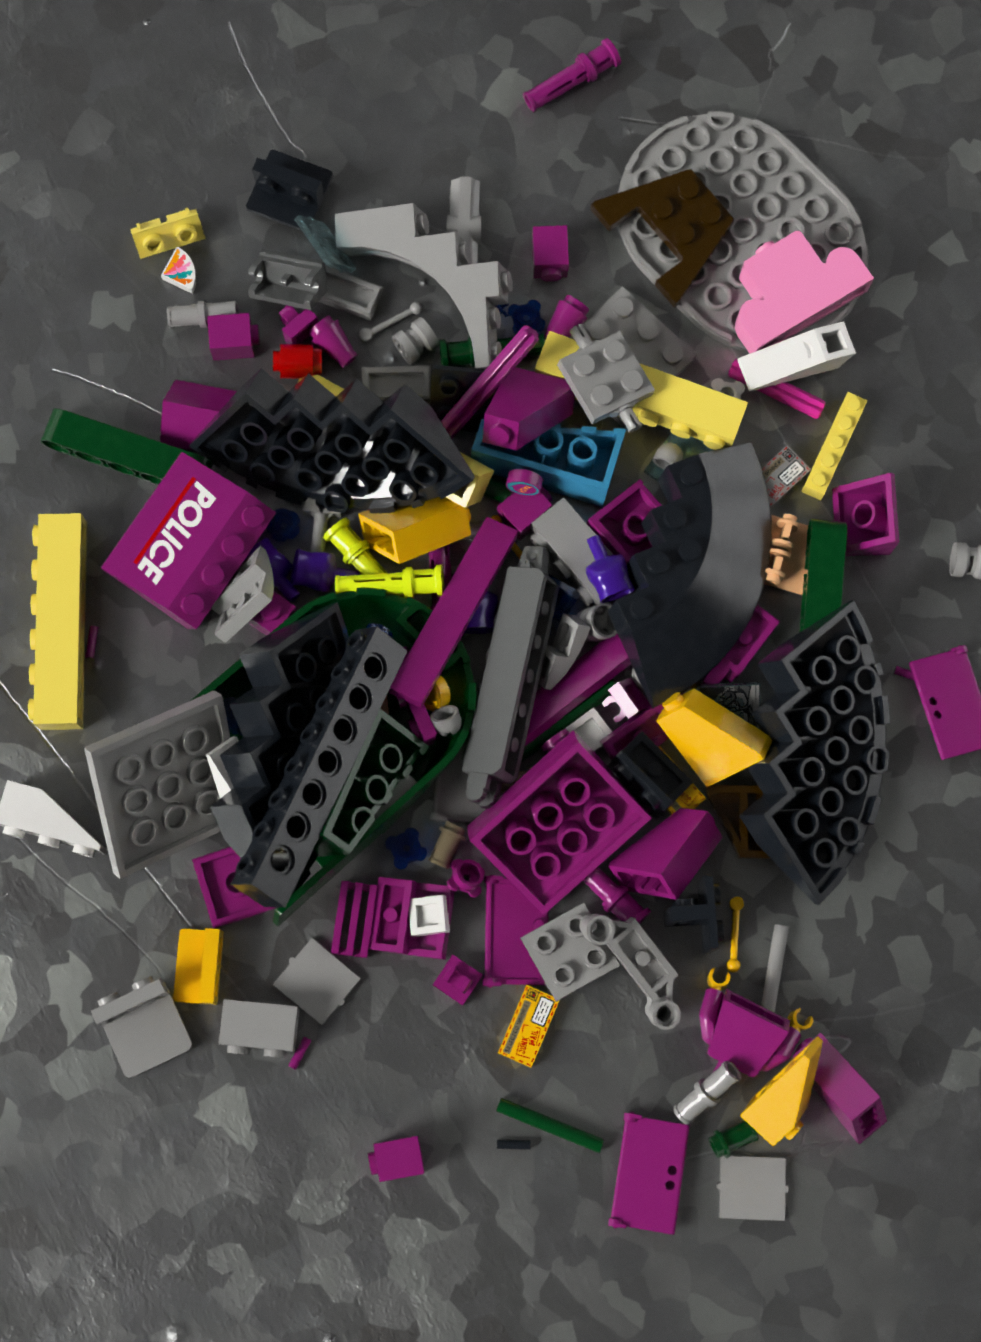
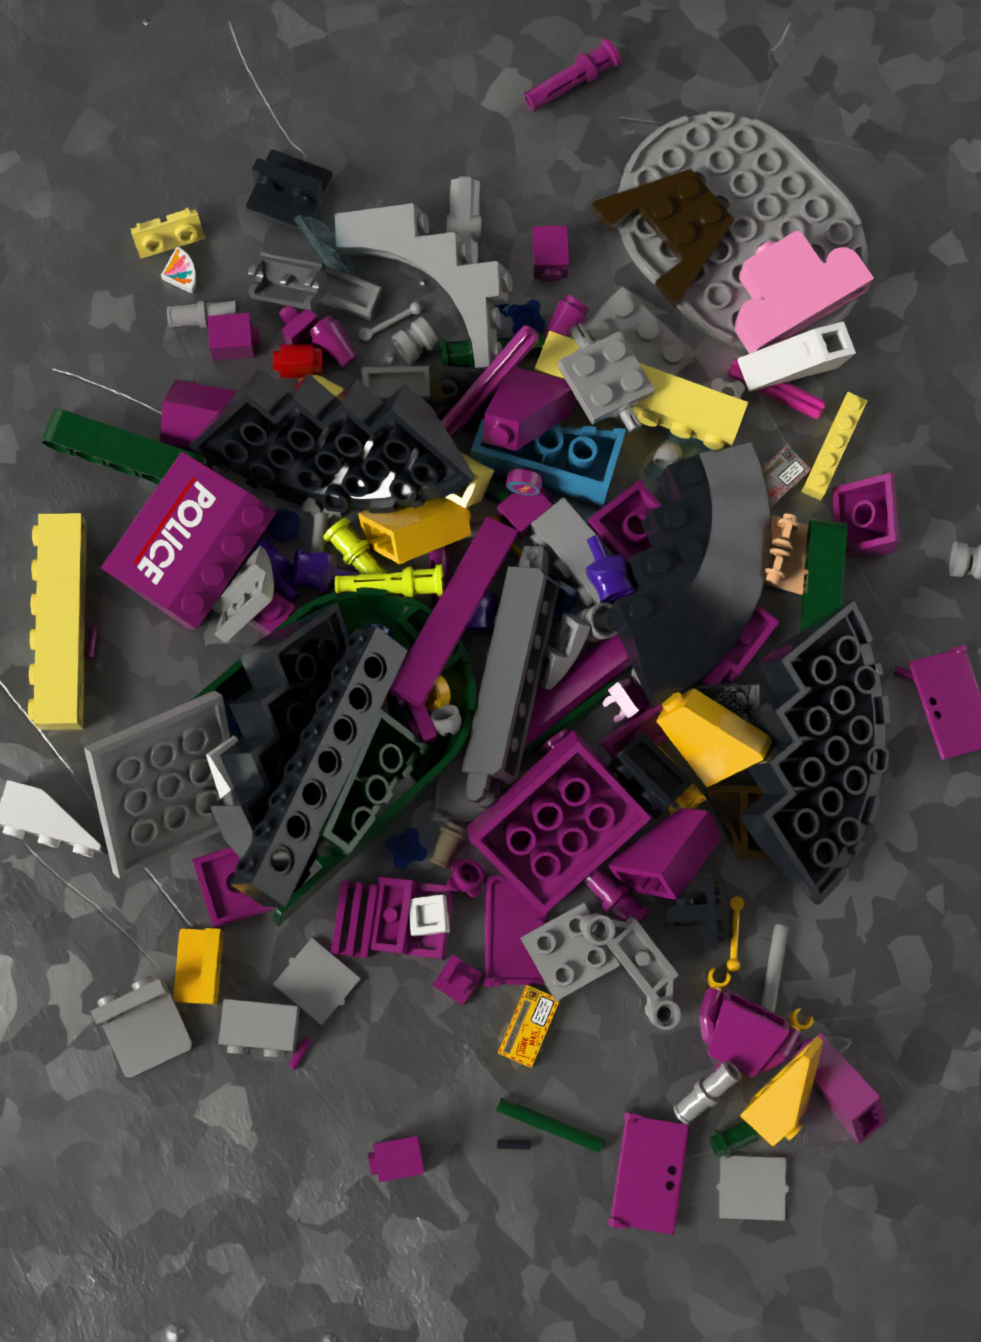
white tile [566,707,612,752] -> none

